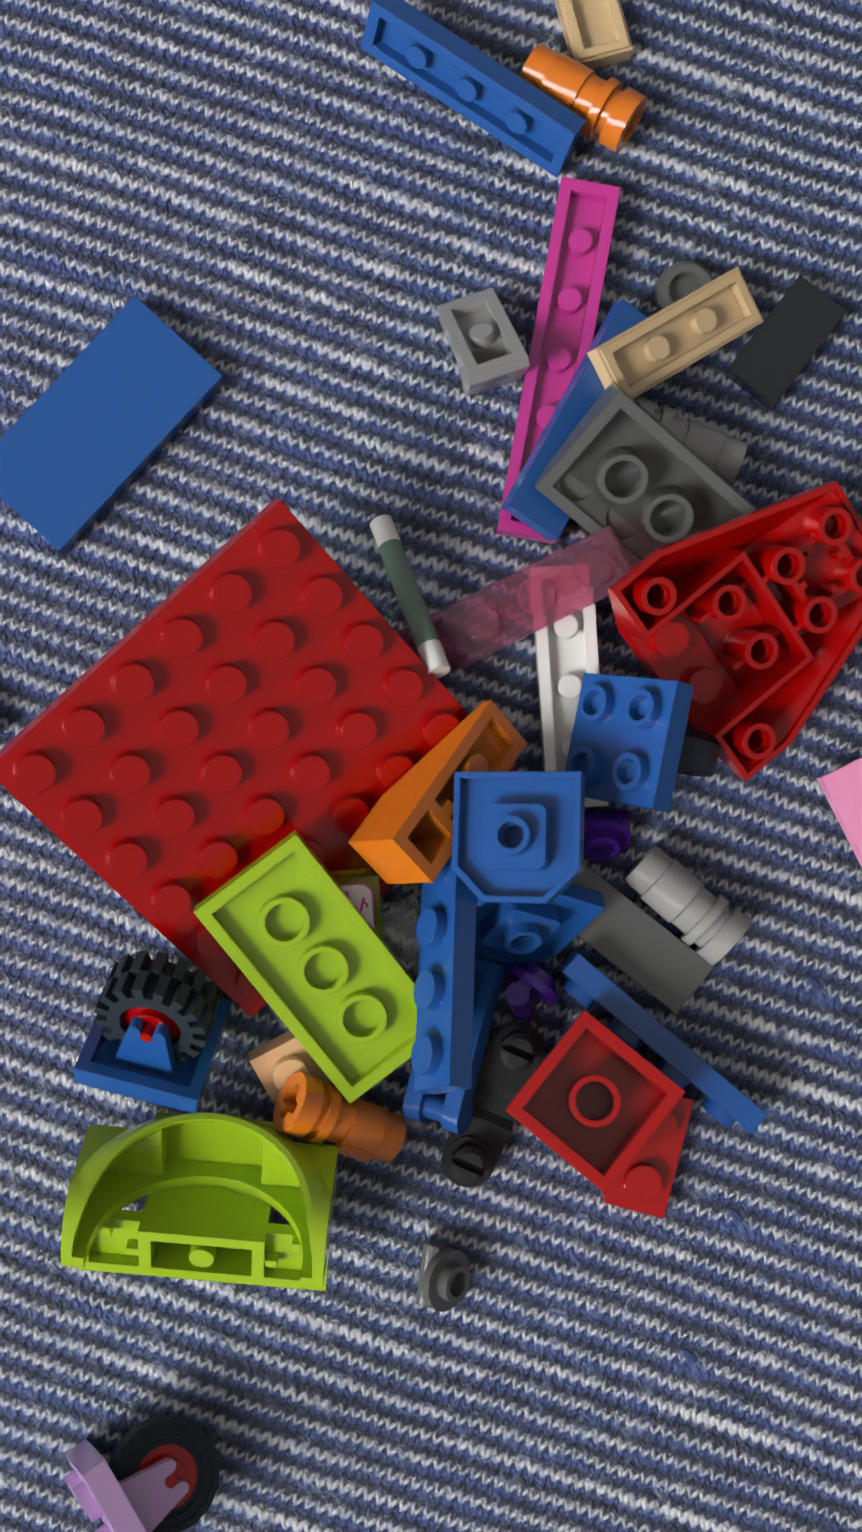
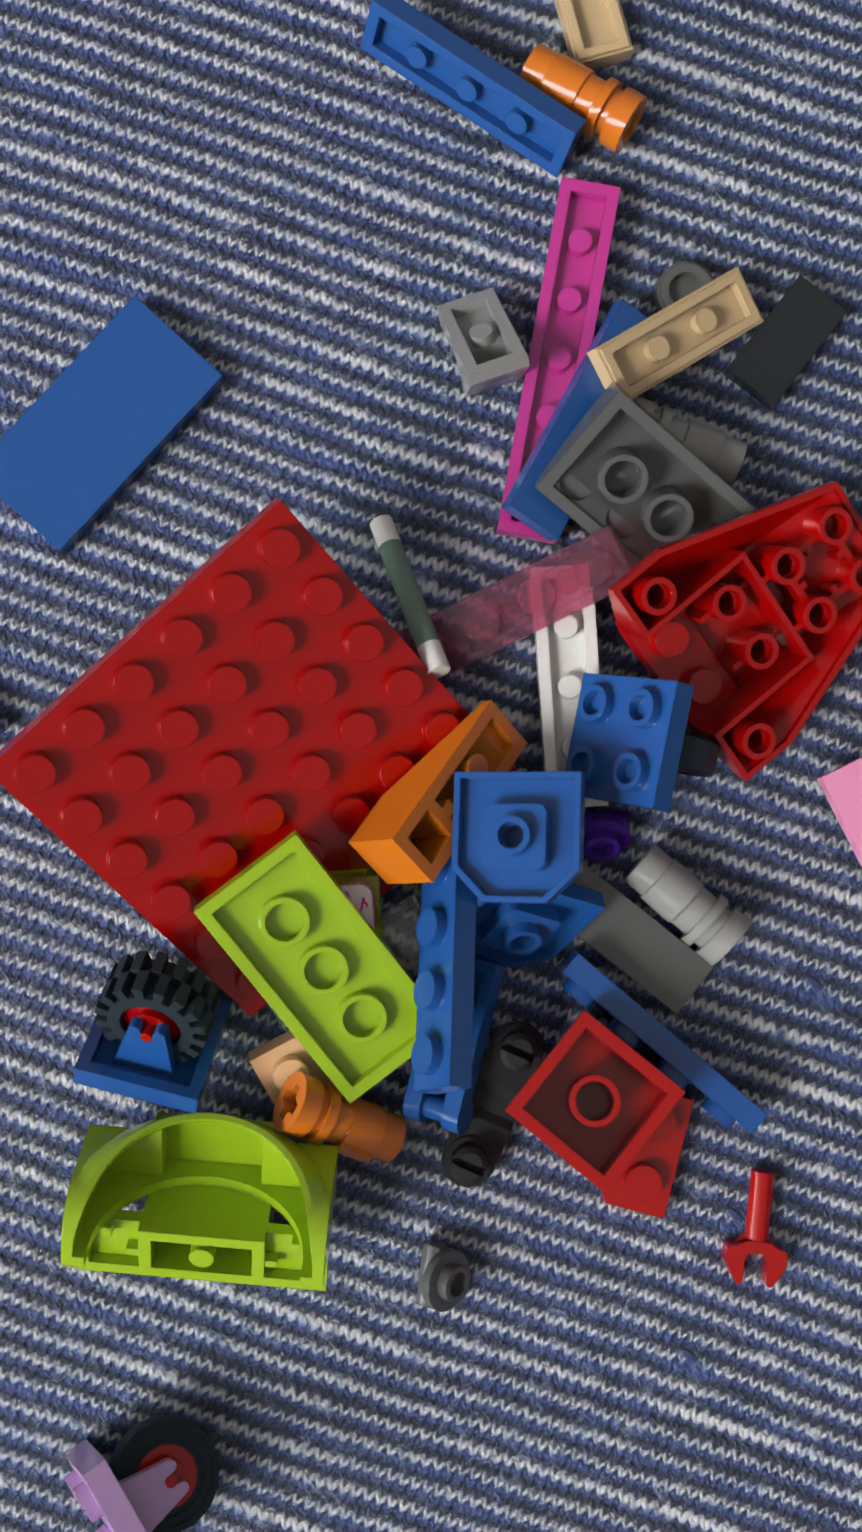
dark purple plate [505,961,559,1021] -> none
none -> red bar [722,1168,788,1288]

